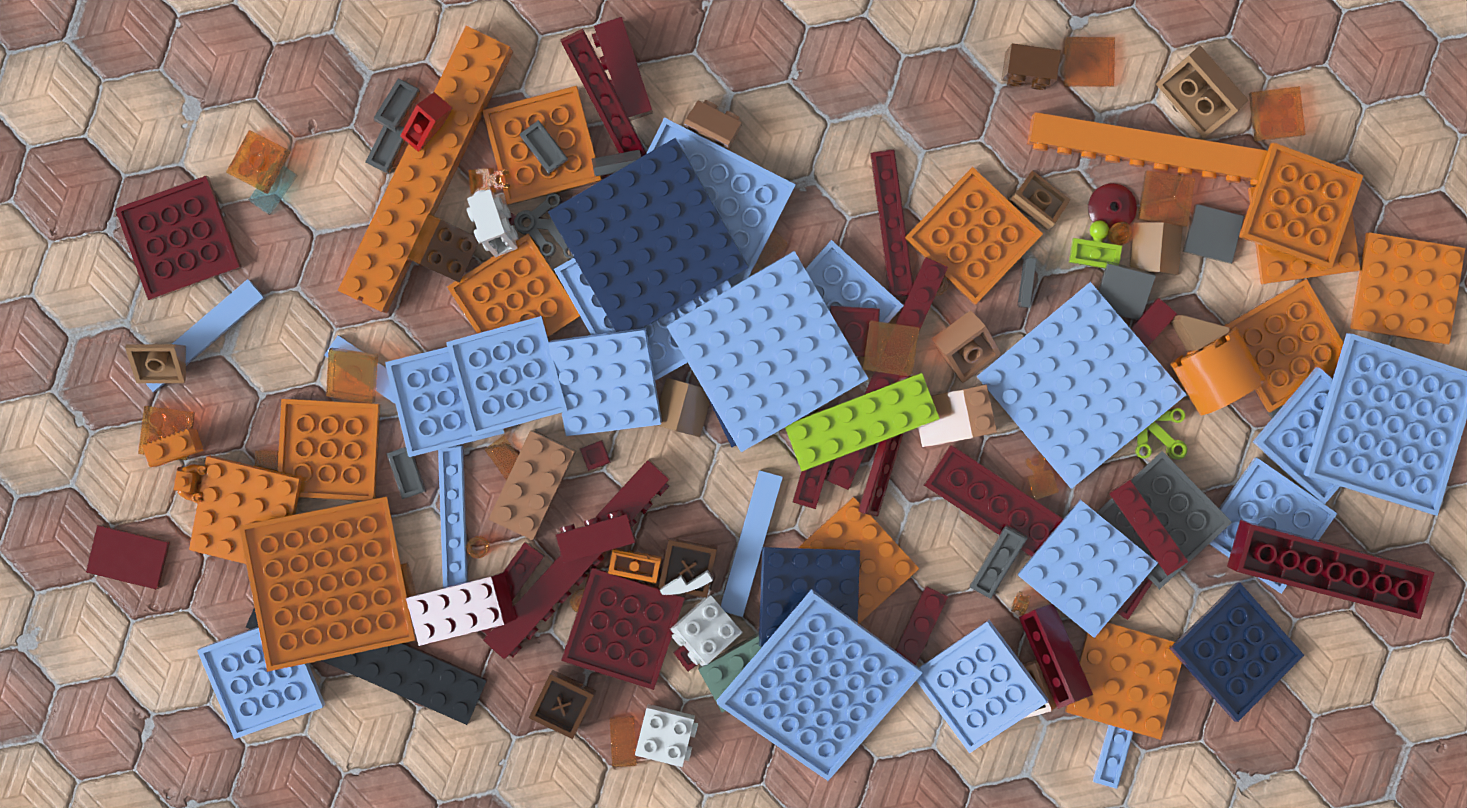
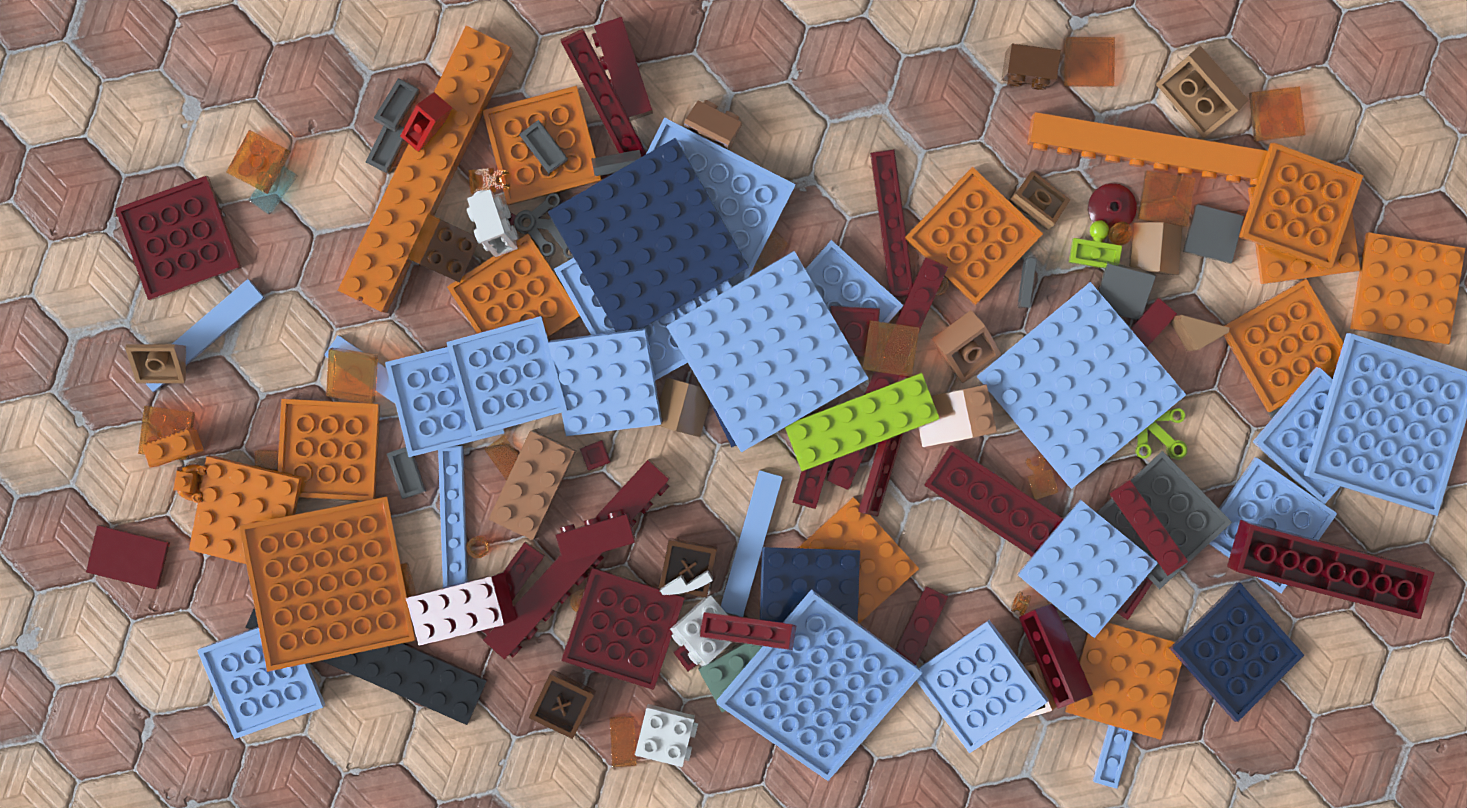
orange brick [608,548,662,583] -> none
dark grey tile [970,524,1027,599] -> none
orange brick [1170,327,1267,416] -> none
none -> dark red plate [700,612,797,651]

